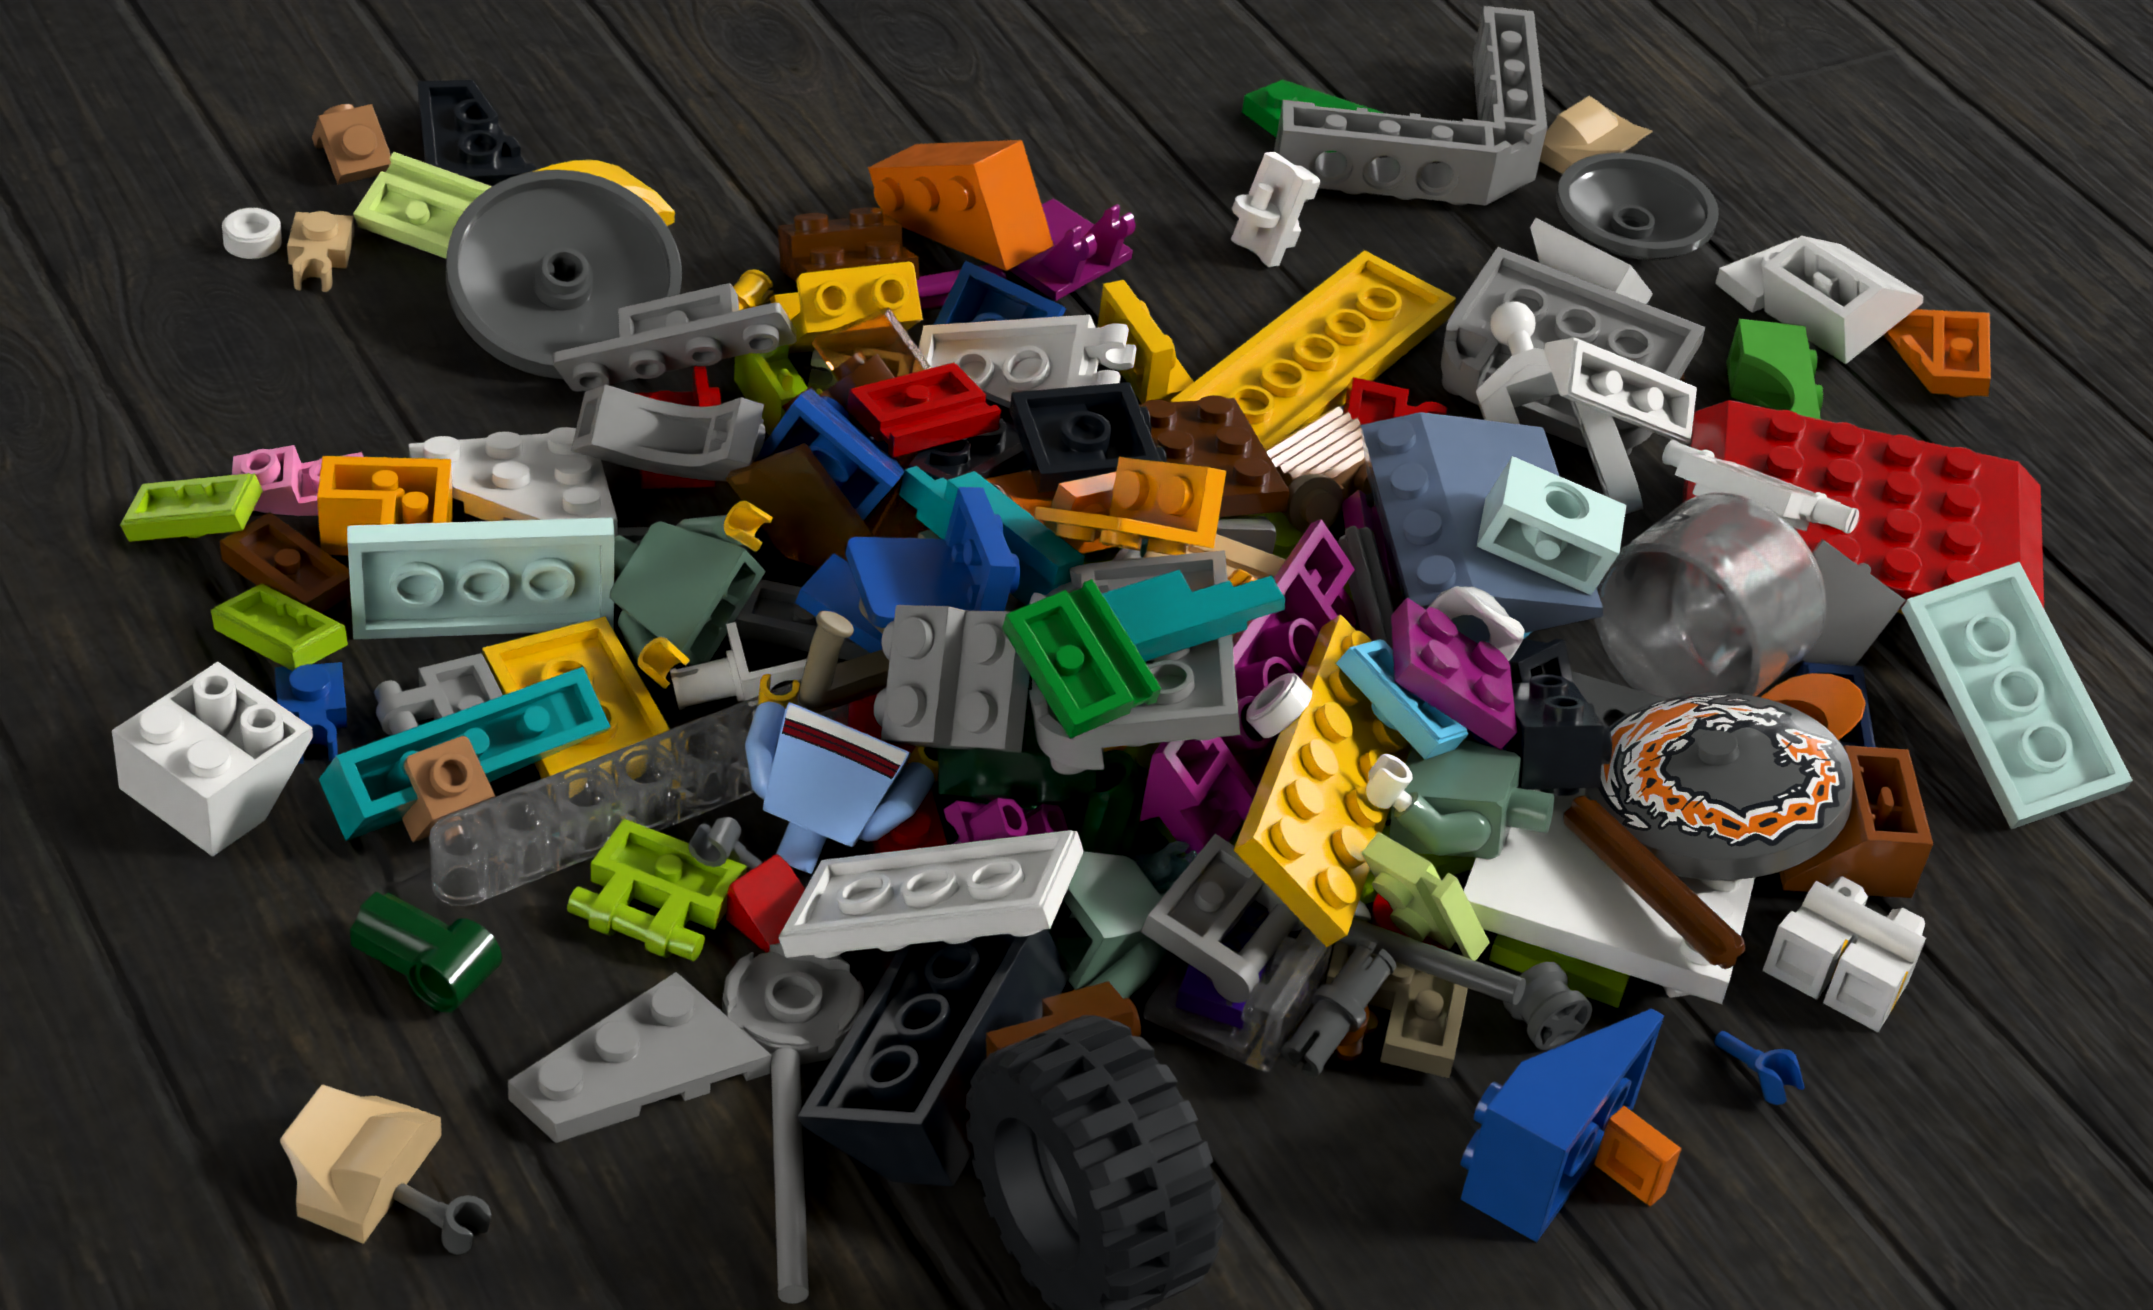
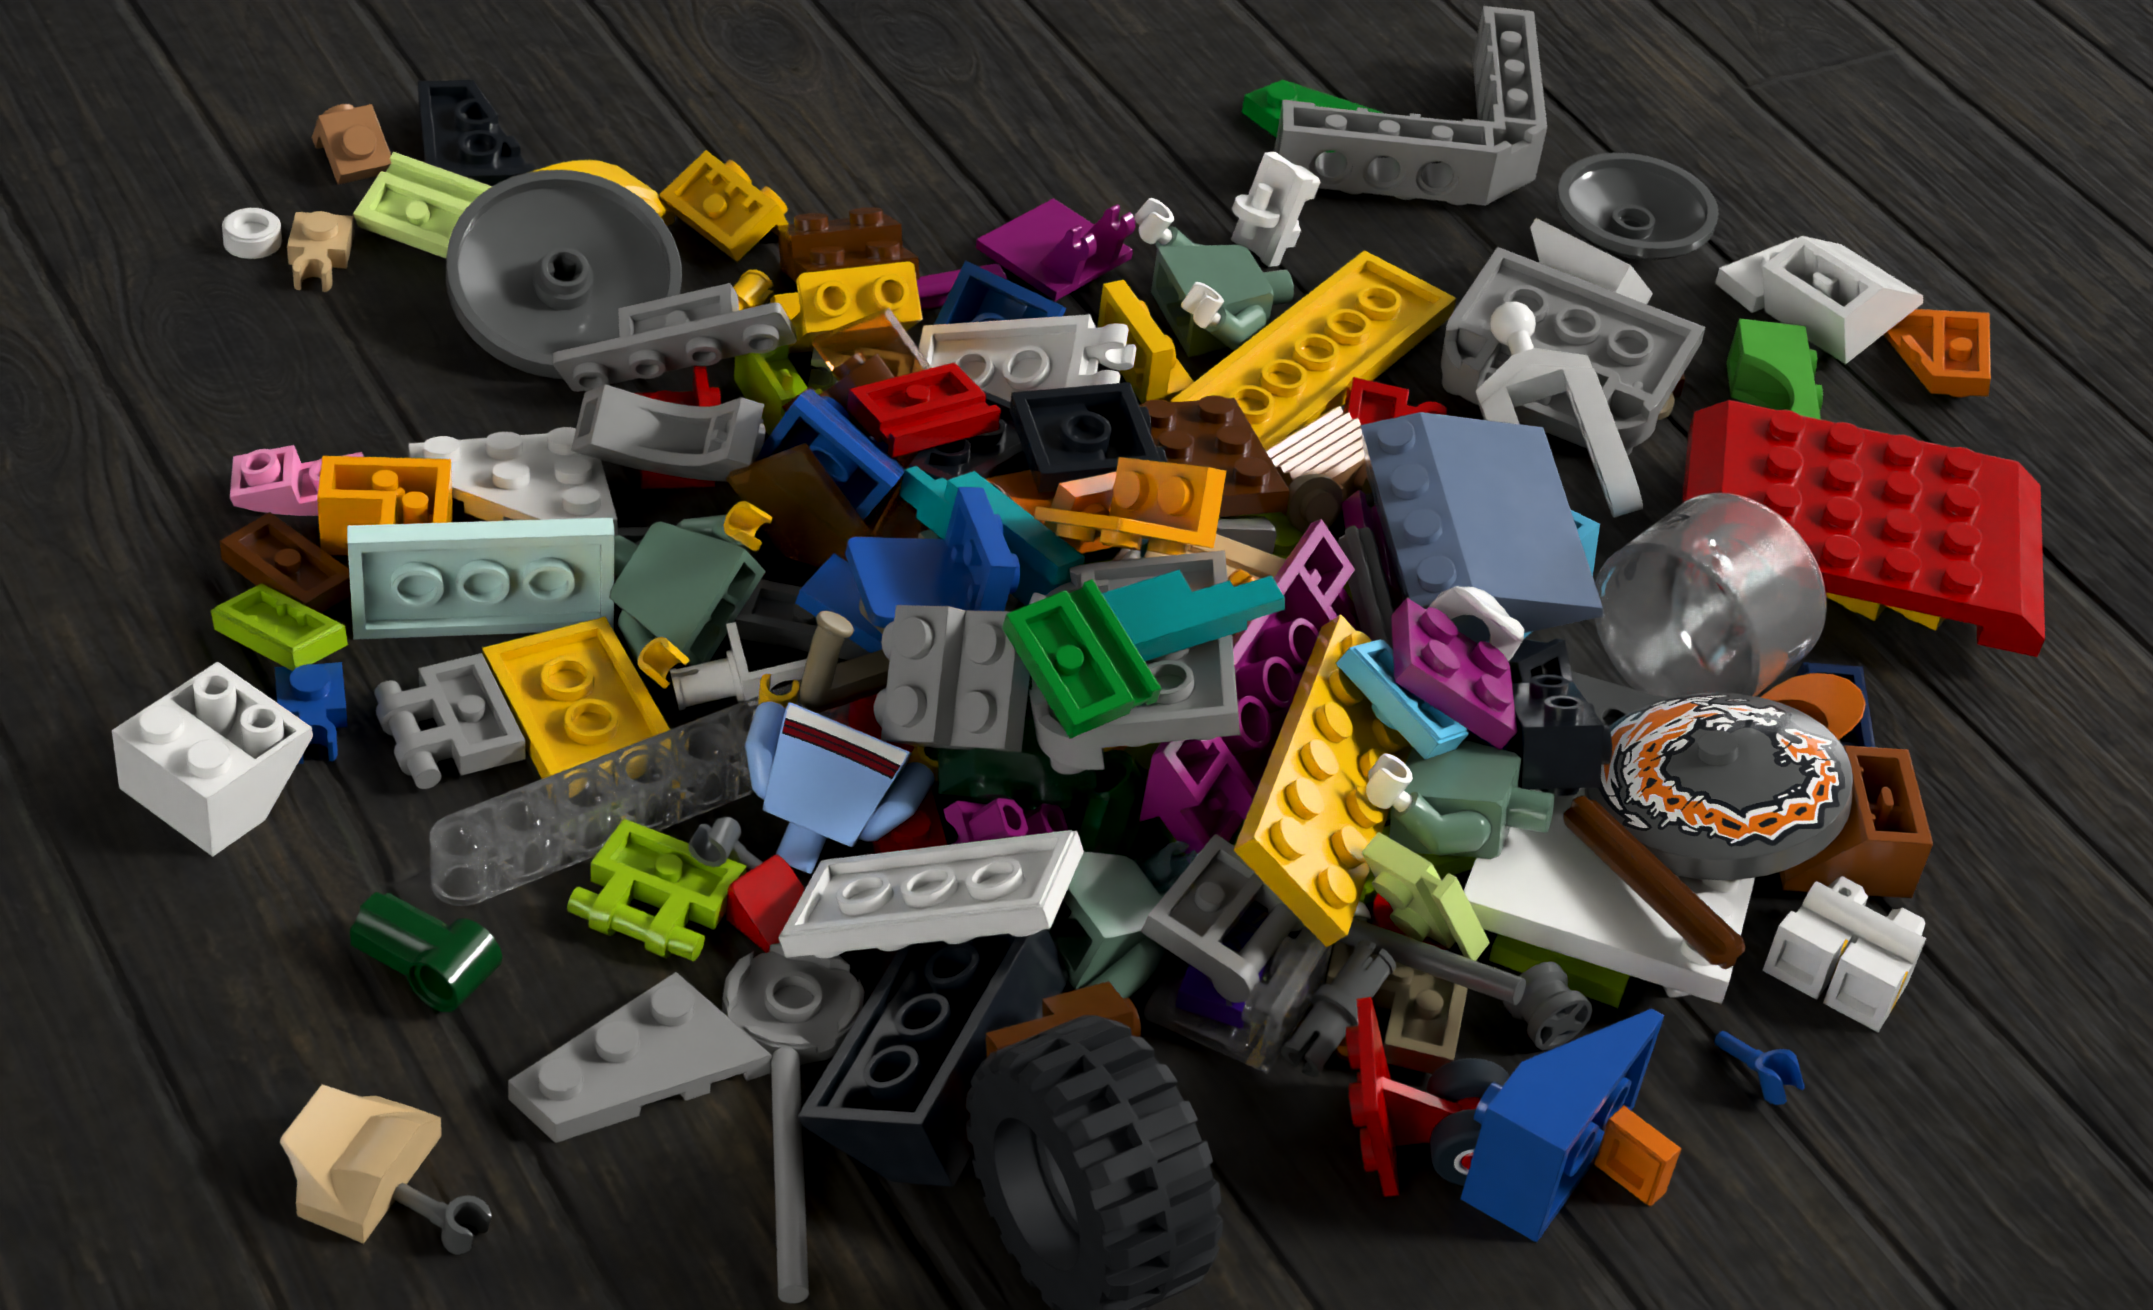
lime plate [120,473,263,542] -> none
teal slope [319,667,610,841] -> none
medium nougat bracket [402,736,495,843] -> none
orange wedge [868,140,1054,271] -> none
white tile [1246,673,1313,738] -> none
light aqua brick [1476,456,1626,595] -> none
tan slope [1540,96,1653,174] -> none
white slope [1544,337,1697,444] -> none
white plate [1662,440,1859,534] -> none
light grey piece [1756,539,1906,666] -> none
light aqua plate [1901,562,2133,829] -> none
none -> yellow bracket [659,150,788,262]
none -> sand green torso [1135,198,1294,357]
none -> red plate [1346,997,1510,1197]

